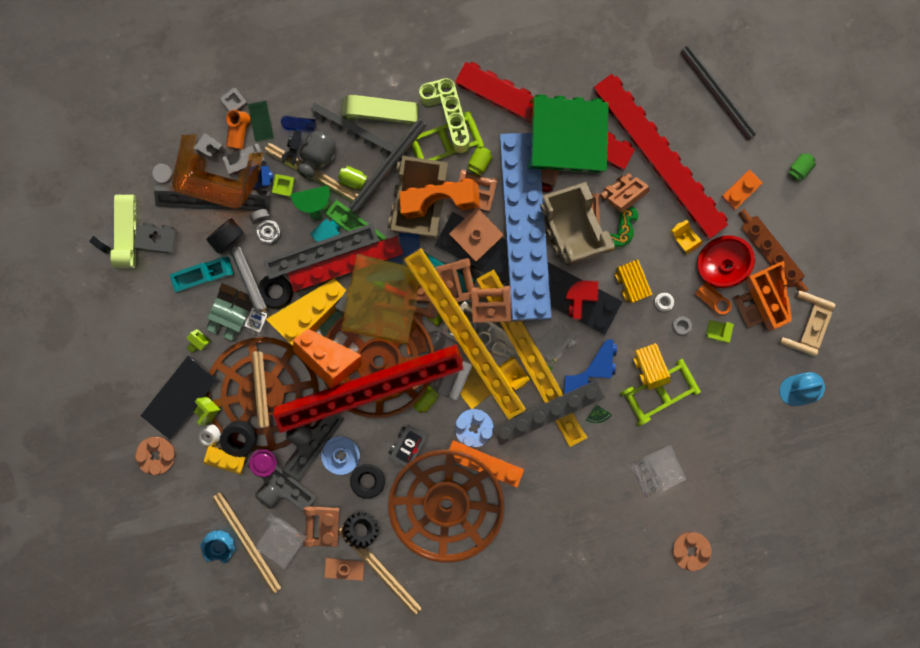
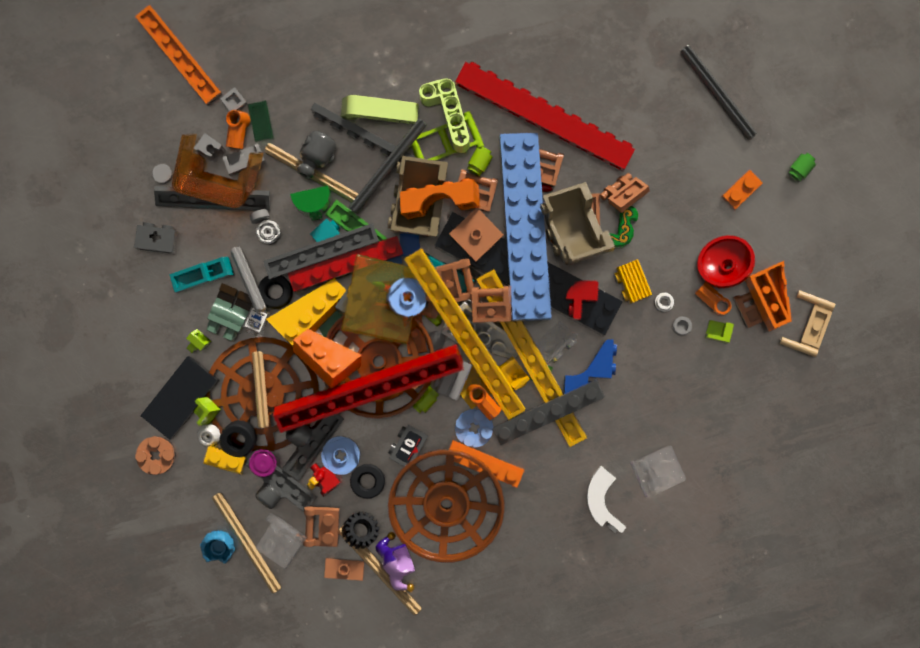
black tile [90,236,110,253] -> none
yellowish green beam [111,195,136,269] -> none
black tyre [206,218,243,253] -> none
blue bracket [248,166,273,189] -> none
lime panel [272,174,296,199] -> none
clear blue bar [281,116,316,132] -> none
black plate [282,130,302,166] -> none
lime brick [338,166,367,190] -> none
green panel [527,94,608,174] -> none
clear green tile [586,404,612,423] -> none
red brick [592,74,729,240] -> none
lime piece [619,359,701,427] -> none
yellow brick [633,343,671,390] -> none
yellow bracket [671,220,702,254] -> none
nougat plate [673,532,712,571] -> none
dark orange plate [738,209,809,292] -> none
dark azure piece [779,372,825,406] -> none
none -> orange plate [135,5,222,105]
none -> red piece [307,463,340,497]
none -> lavender piece [375,532,415,592]
none -> light blue plate [387,278,426,317]
none -> orange piece [467,384,502,421]
none -> white arch [586,466,626,533]

